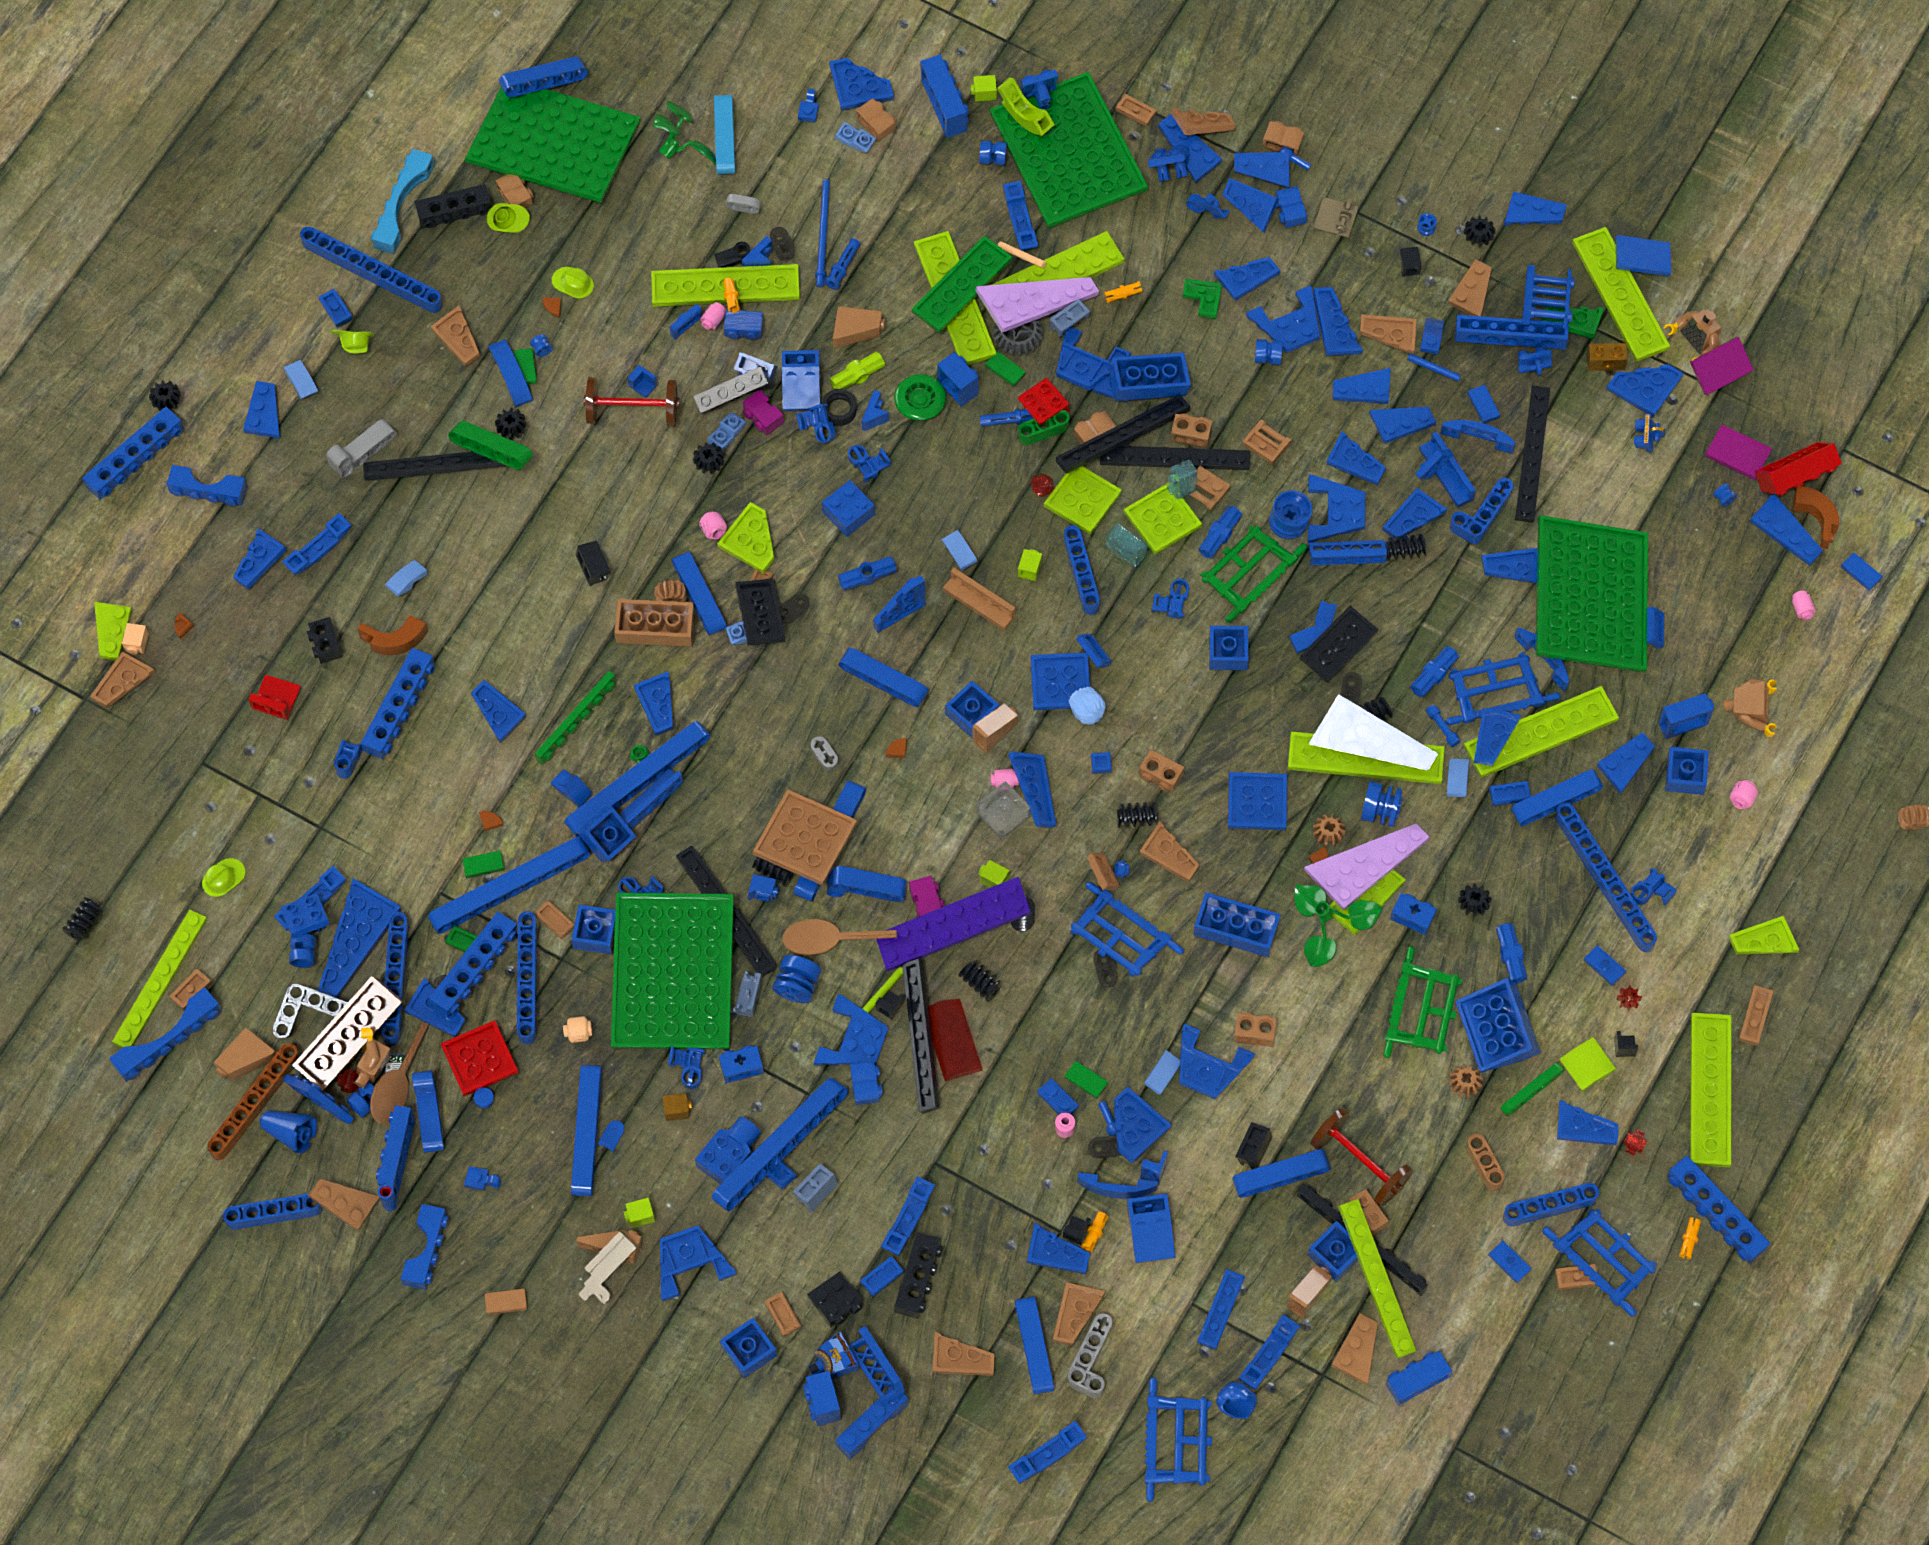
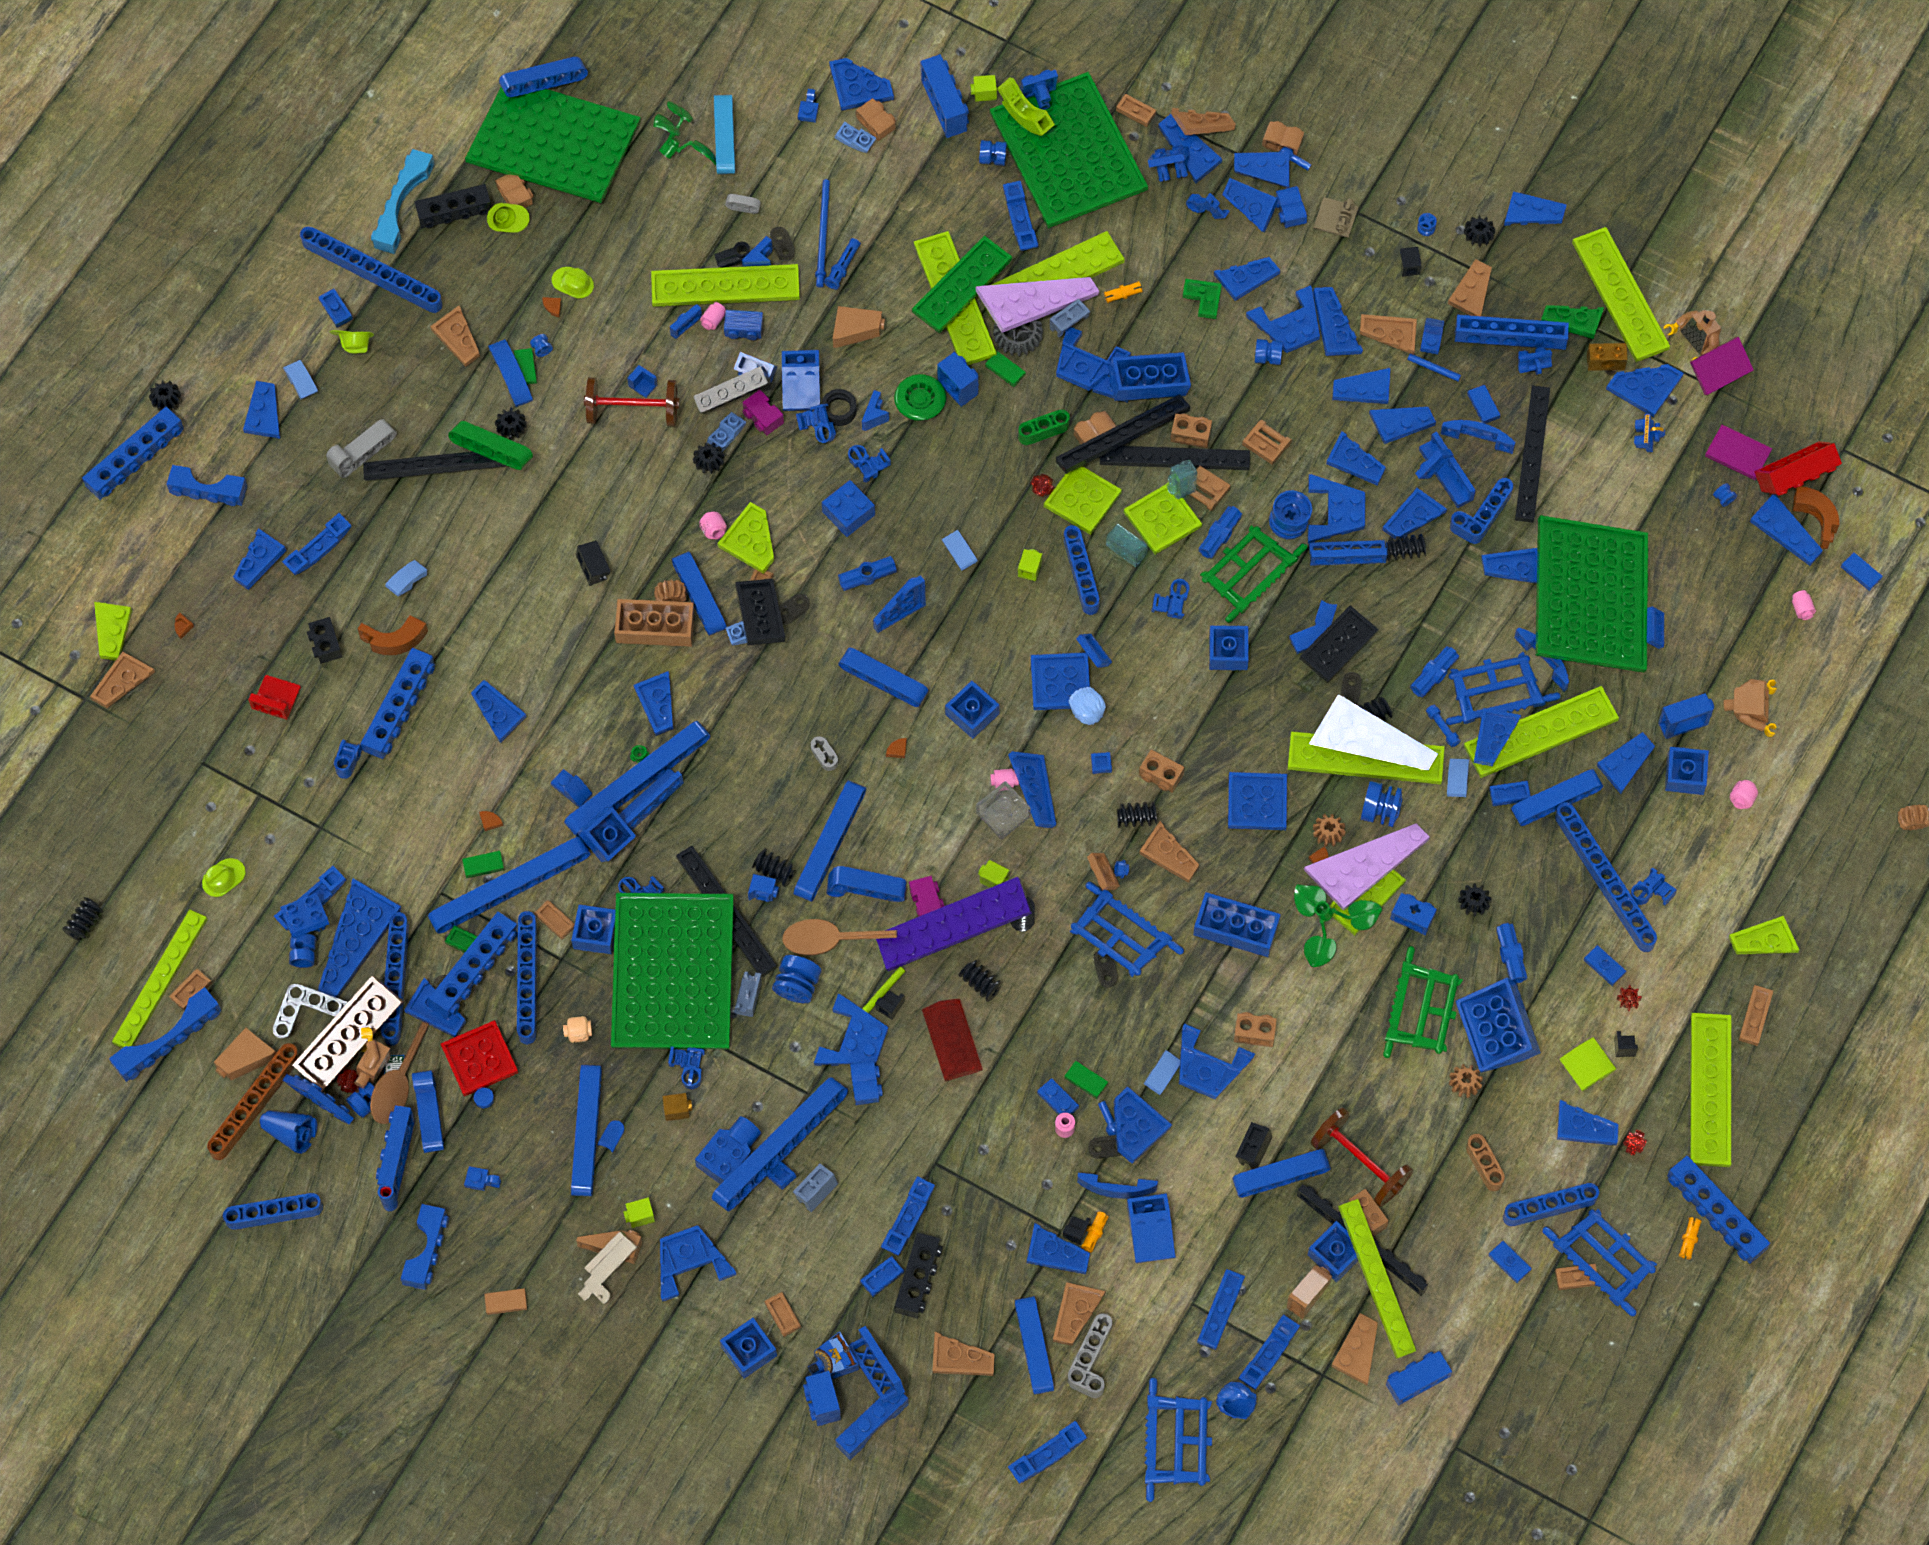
light nougat brick [122,623,149,655] -> none
medium nougat wing [308,1179,379,1230] -> none
green plate [535,671,616,765] -> none
blue brick [719,1045,764,1084] -> none
light orange pin [723,278,740,313] -> none
medium nougat plate [753,789,857,886] -> none
black plate [807,1271,863,1328] -> none
lime piece [829,351,885,390] -> none
black plate [902,959,940,1114] -> none
medium nougat fence [943,568,1015,631] -> none
medium nougat slope [972,704,1018,754] -> none
blue pin [980,408,1034,427] -> none
light nougat bar [998,241,1046,268] -> none
red bracket [1018,377,1069,425] -> none
blue panel [1140,1151,1168,1185] -> none
green beam [1500,1062,1565,1117] -> none
blue fence [1522,265,1575,329] -> none
blue tile [1615,235,1671,276] -> none

